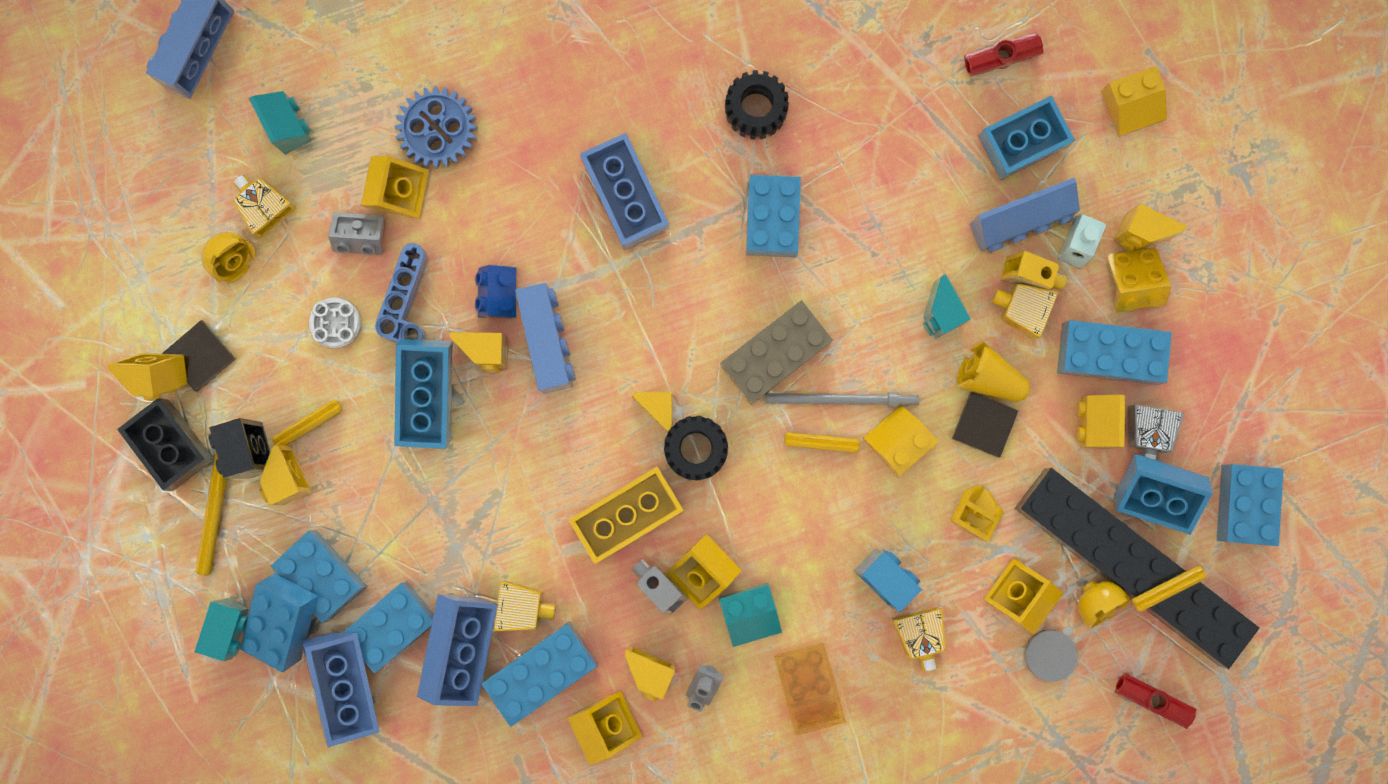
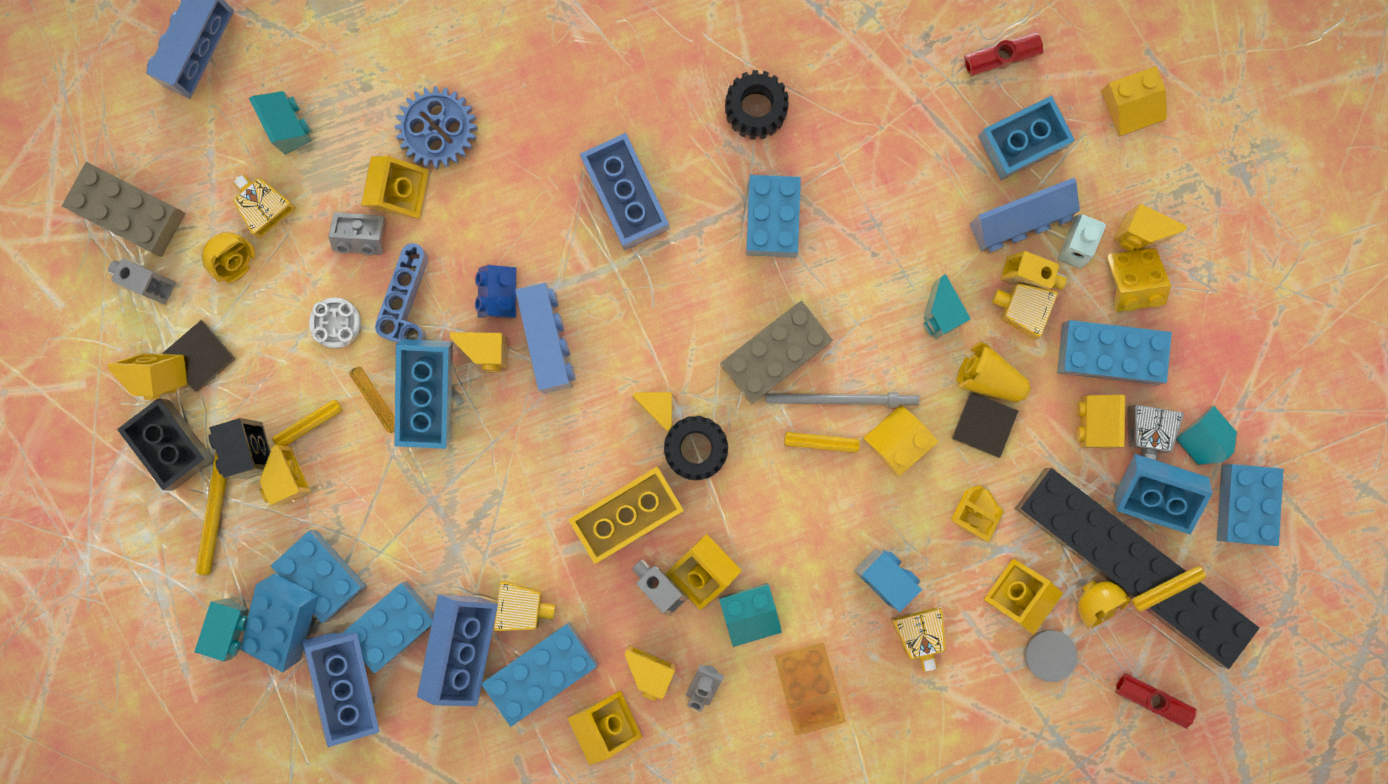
none -> dark tan brick [62,162,185,257]
none -> light grey torso [108,258,176,305]
none -> clear yellow axle [349,366,395,434]
none -> teal slope [1176,406,1237,465]

